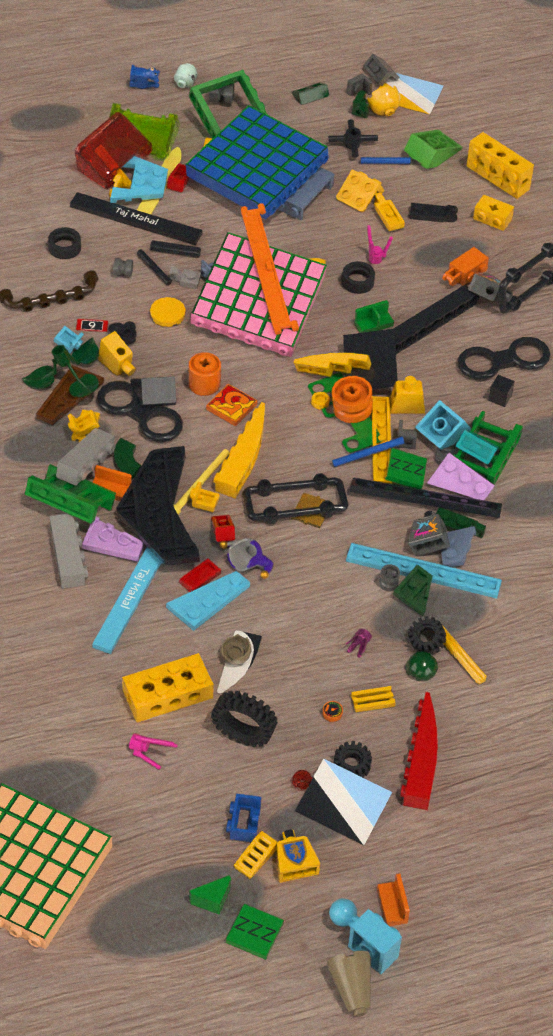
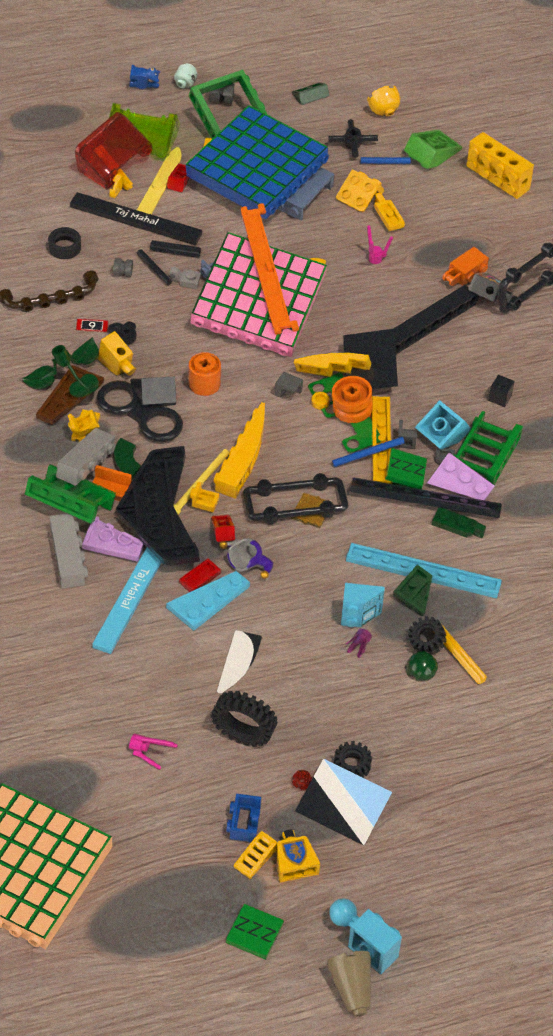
medium azure bracket [53,326,84,354] -> none
medium azure wing [110,151,168,203] -> none
yellow brick [122,653,214,722] -> none
yellow tile [150,297,186,327] -> none
green slope [189,875,231,915] -> none
tile [206,384,258,426] -> none
dark tan hair [221,634,252,665] -> none
tile [322,701,343,722] -> none
black tyre [342,261,375,294] -> none
dark grey bracket [346,73,373,96] -> none
yellow tile [351,686,396,713] -> none
dark green bracket [352,90,369,118] -> none
green panel [354,300,394,333] -> none
dark grey panel [363,54,400,86] -> none
orange panel [377,873,410,926] -> none
sticker [378,73,443,114] -> none
dark grey wheel [379,564,400,591] -> none
yellow torso [390,376,425,414] -> none
red slope [400,692,438,811] -> none
dark grey torso [408,511,450,556] -> none
black hinge [409,203,458,223] -> none
sand blue wing [441,526,476,567] -> none
teal panel [456,429,499,464] -> none
black bar [457,337,551,380] -> none
yellow brick [473,195,514,231] -> none
none -> dark grey panel [275,372,303,398]
none -> medium azure slope [341,583,385,627]

